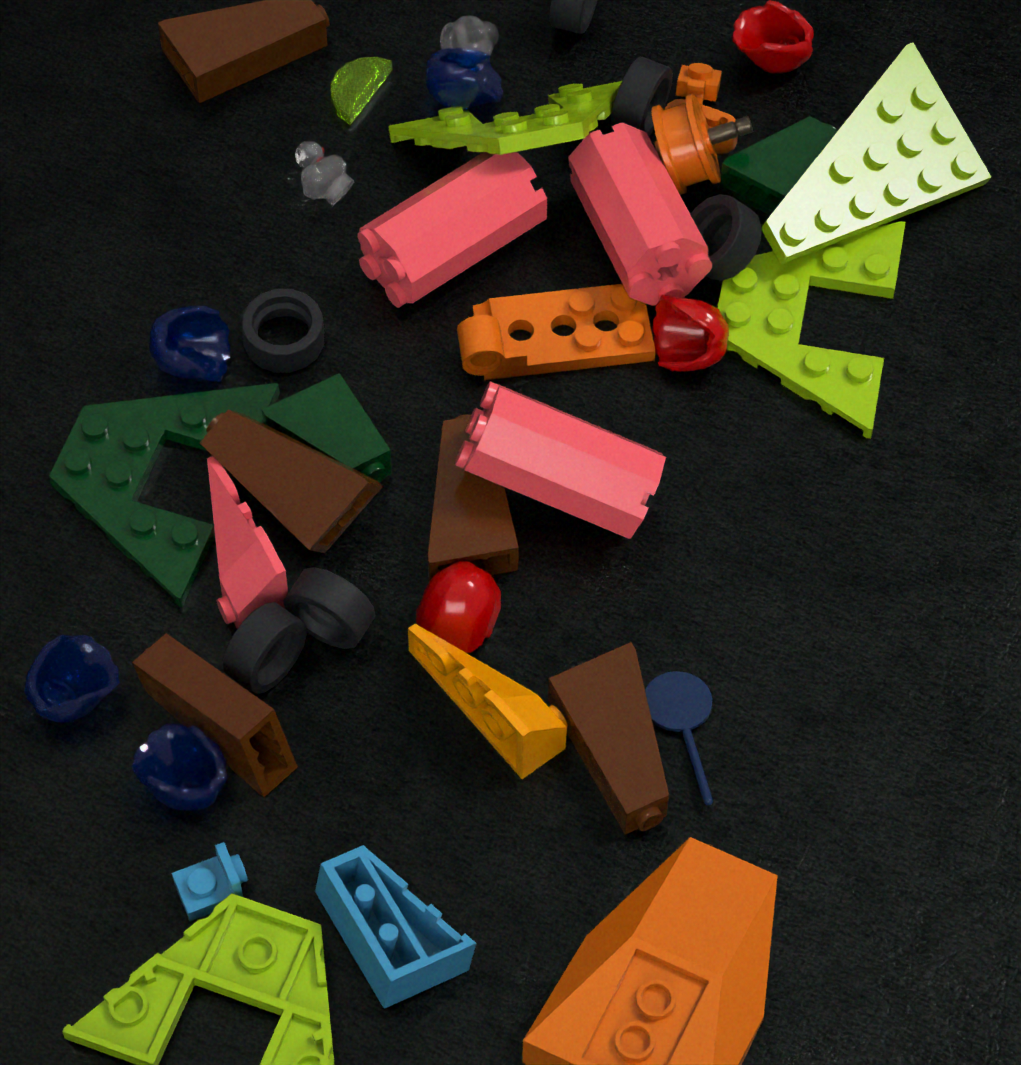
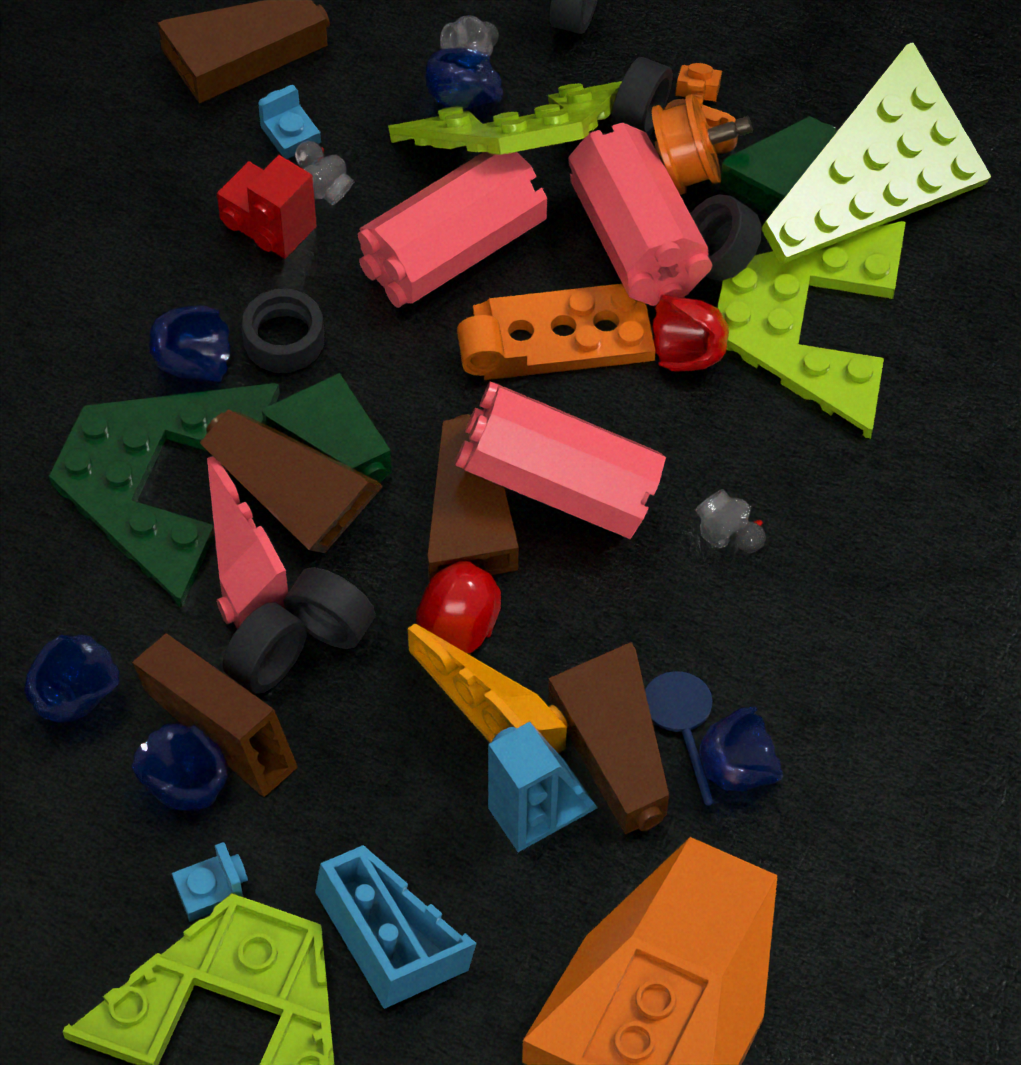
clear neon green tile [331,57,392,125] -> none
red hair [732,0,814,74] -> none
none -> red brick [217,155,317,259]
none -> dark azure bracket [258,85,321,159]
none -> dark azure wedge [488,722,598,852]
none -> clear animal [695,489,766,553]
none -> clear blue hair [700,707,783,791]

